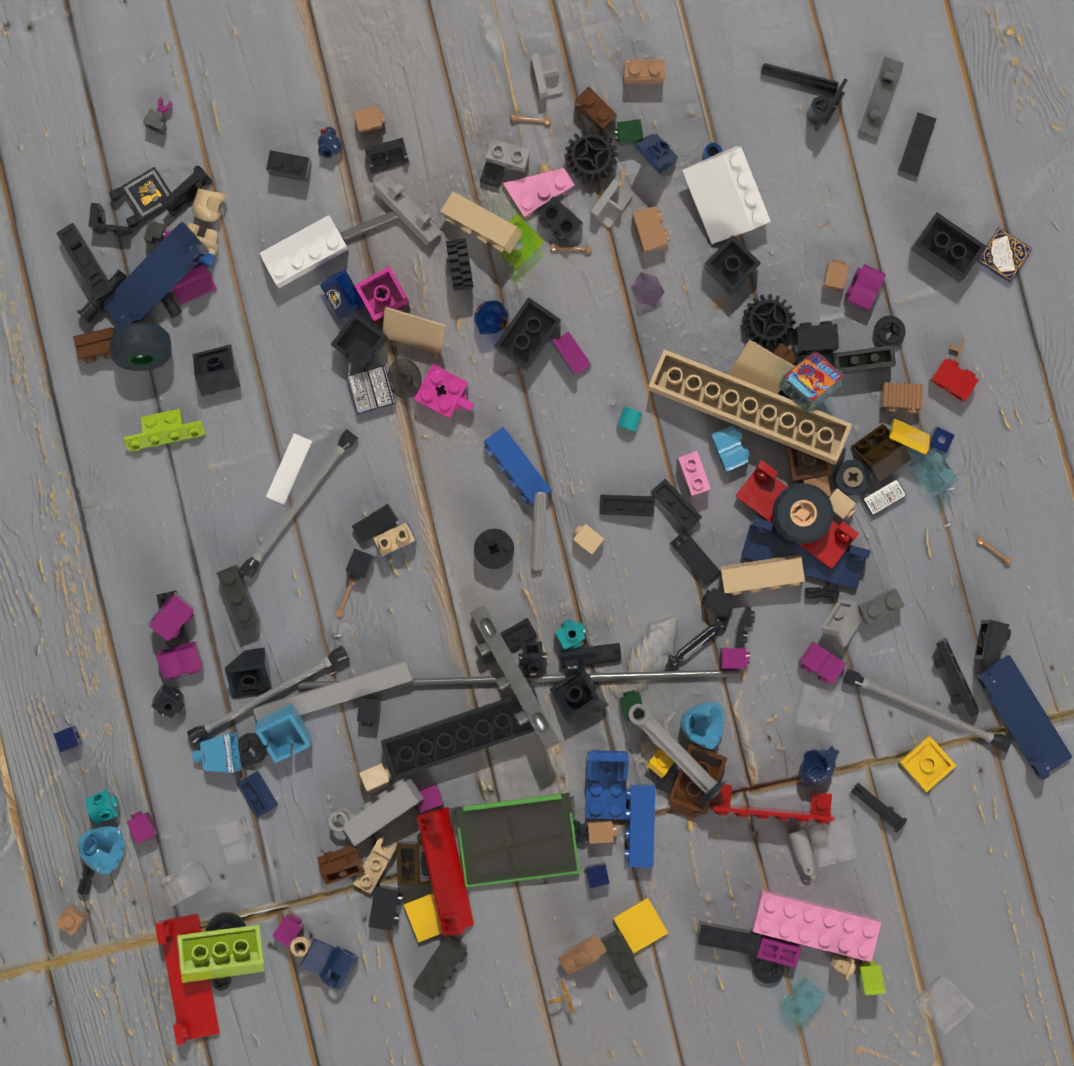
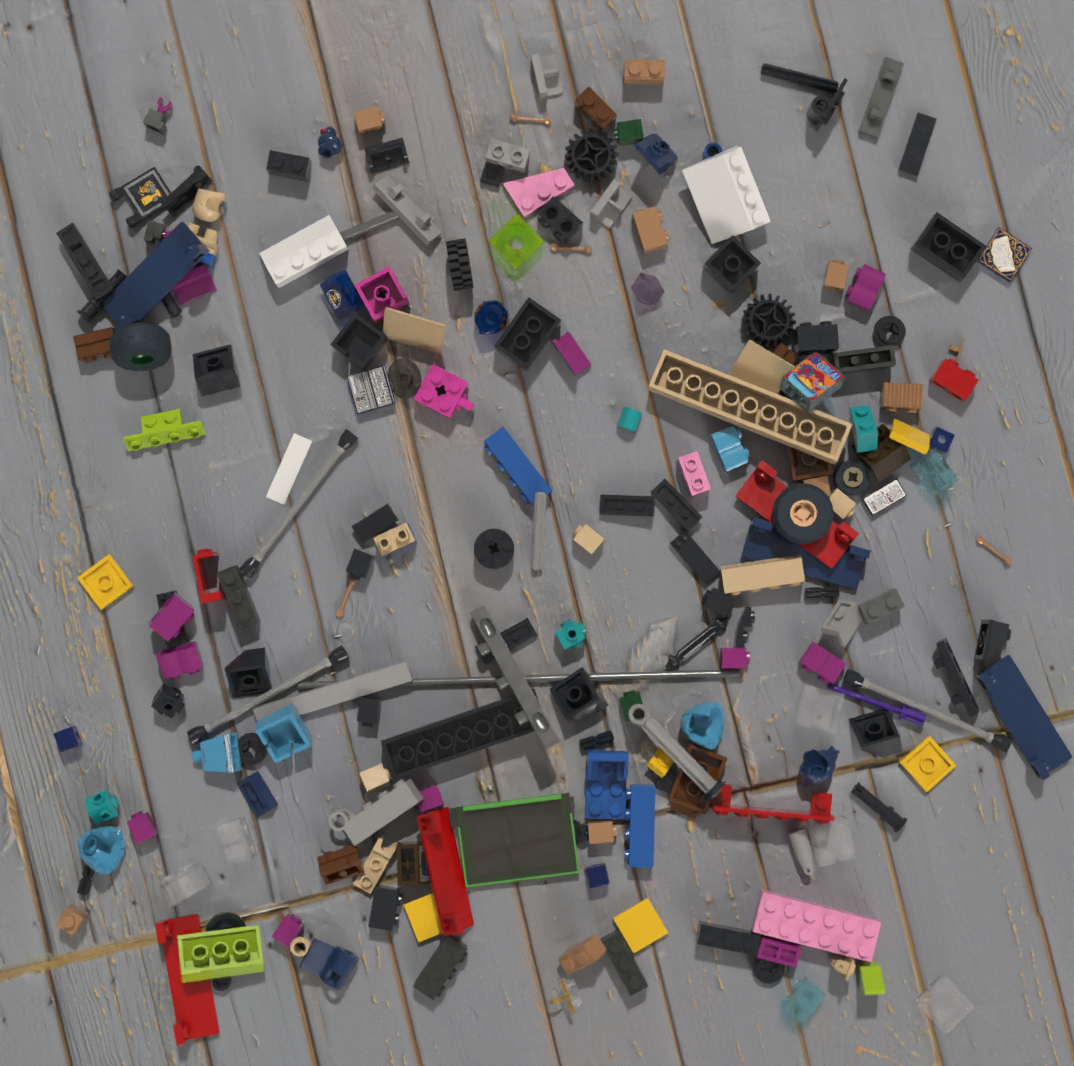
black bracket [88,203,132,237] -> none
tan brick [440,192,523,254] -> none
black brick [519,642,547,674] -> none
black hinge [560,643,622,673] -> none
none -> yellow tile [77,554,134,610]
none -> red panel [192,548,227,603]
none -> black piece [580,731,614,750]
none -> dark purple piece [827,683,926,726]
none -> teal brick [849,405,878,453]
none -> black slope [849,709,902,757]

